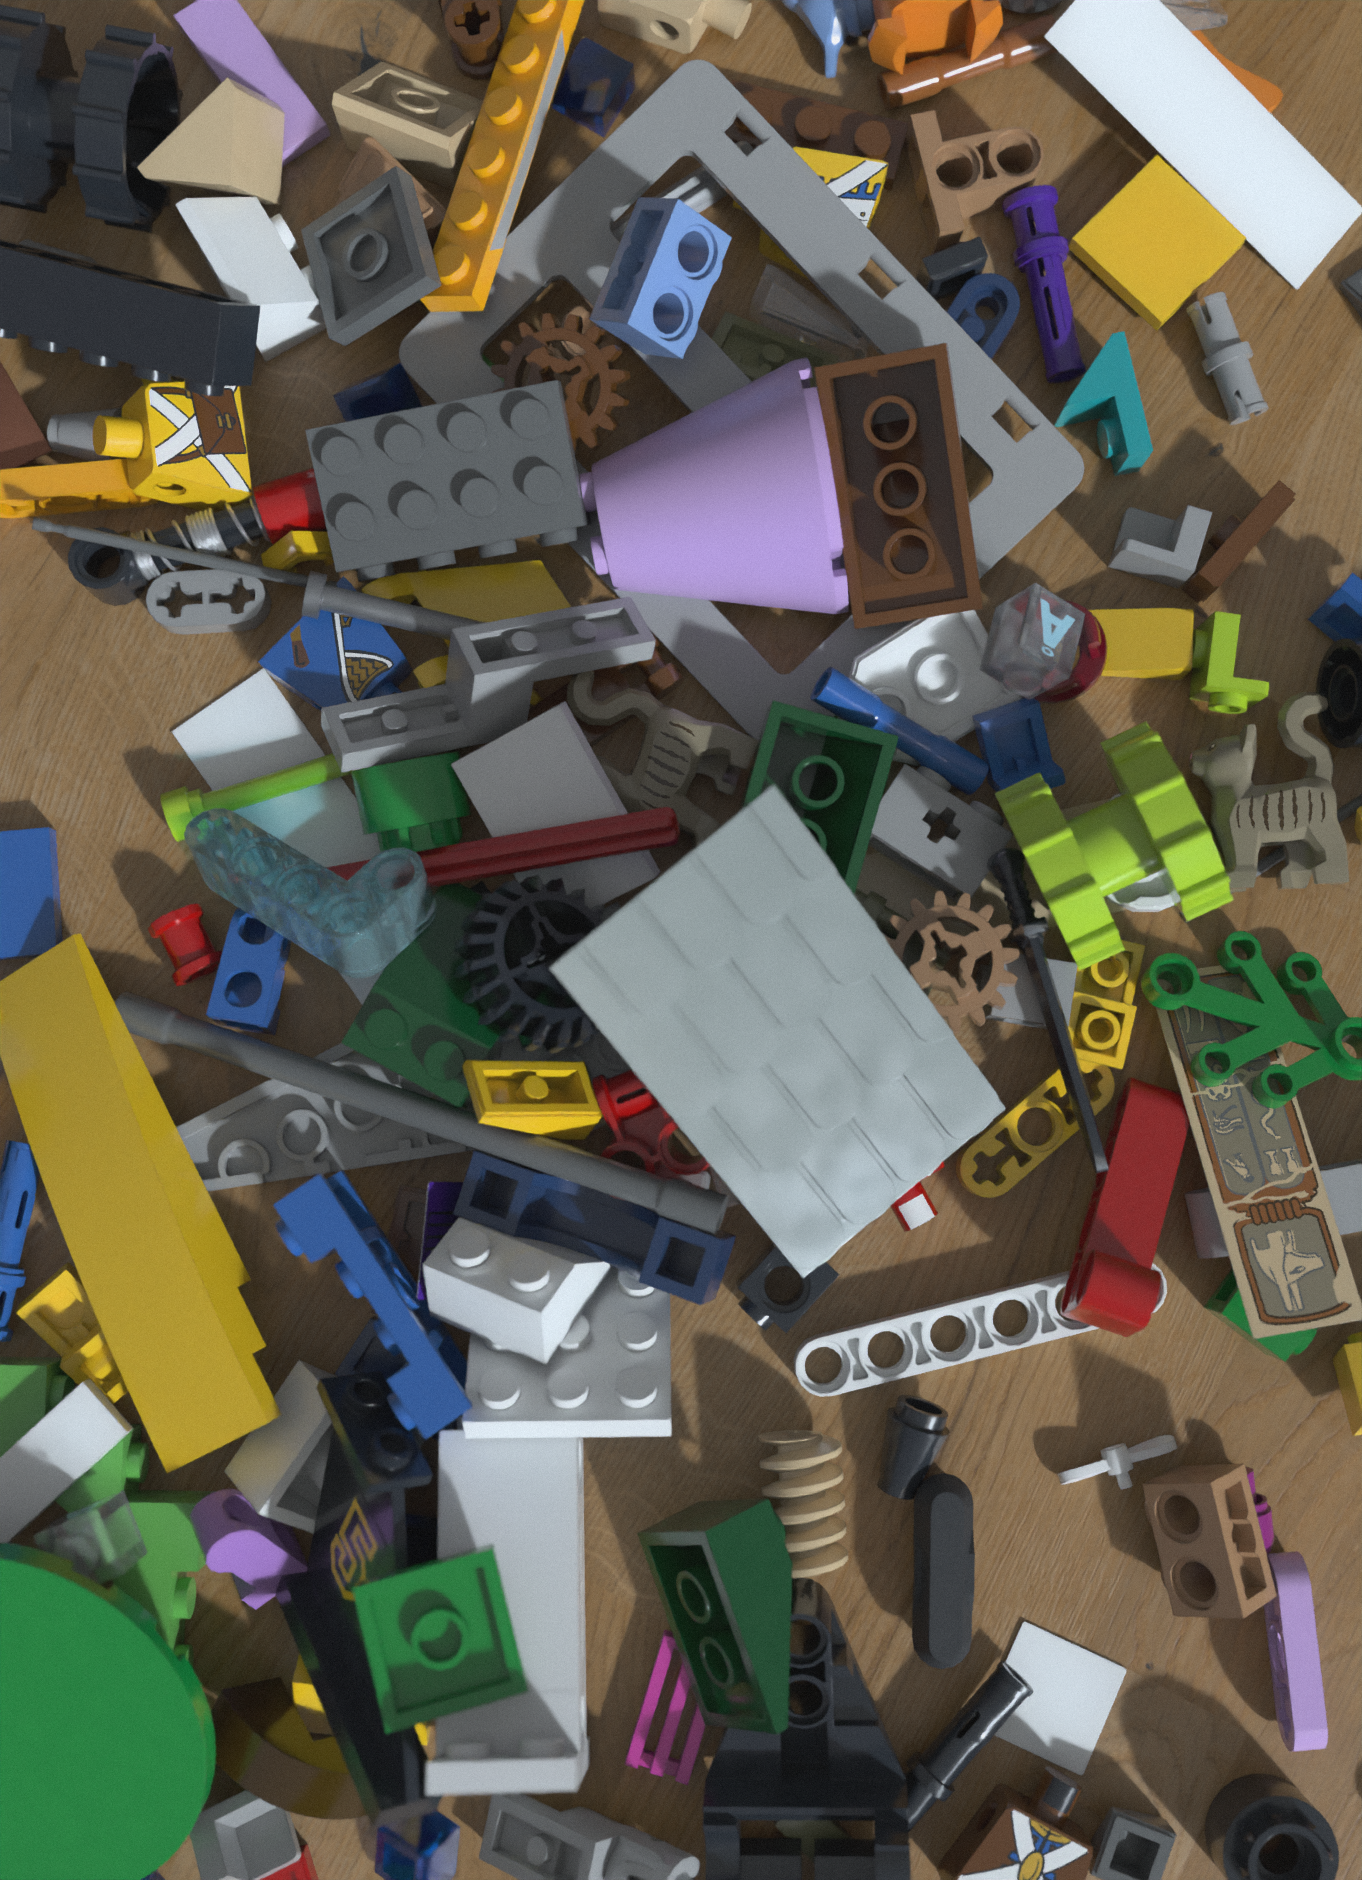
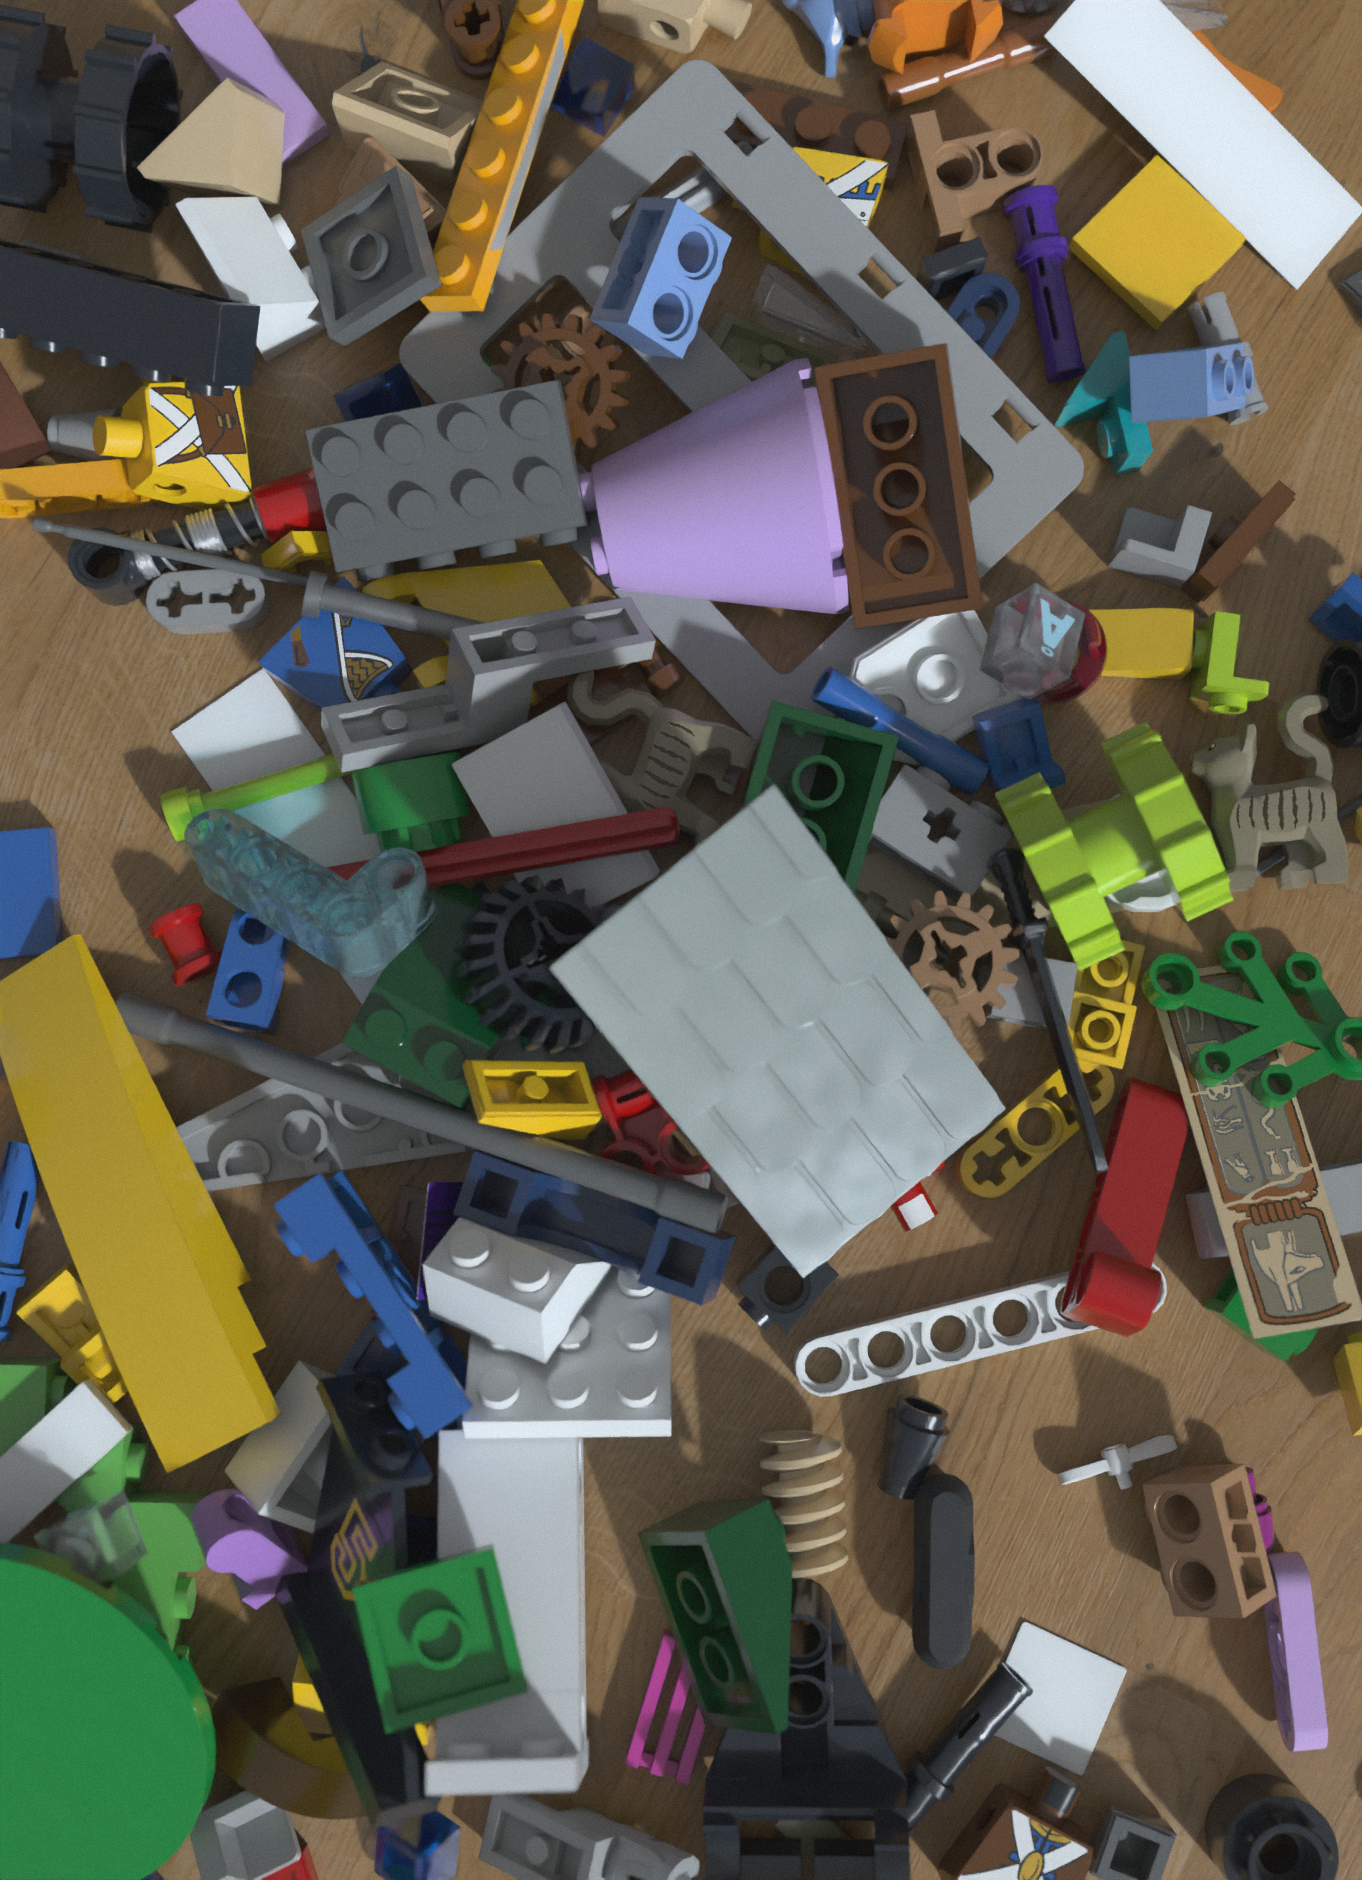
none -> medium blue brick [1129,342,1254,423]

